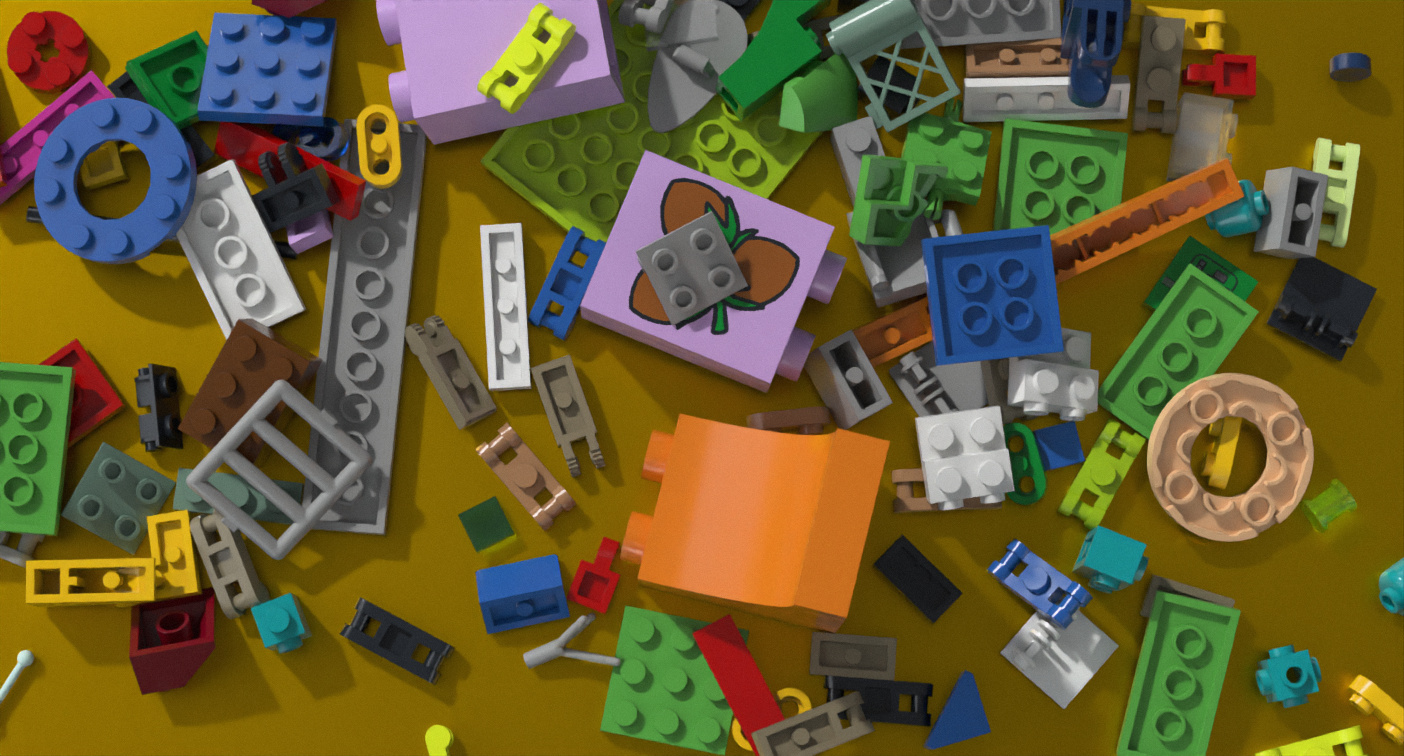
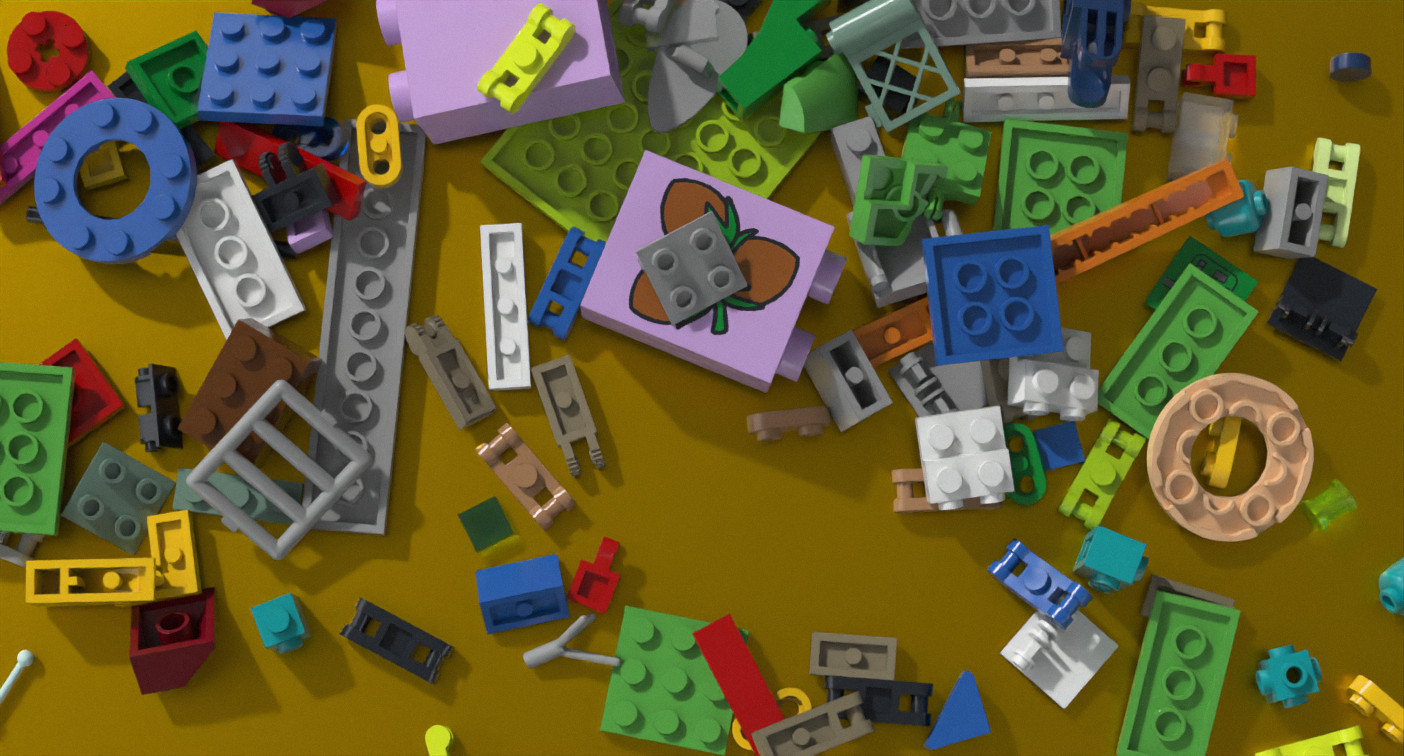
dark tan plate [190,509,270,619] -> none
orange brick [620,413,890,633] -> none
black plate [872,534,963,624] -> none

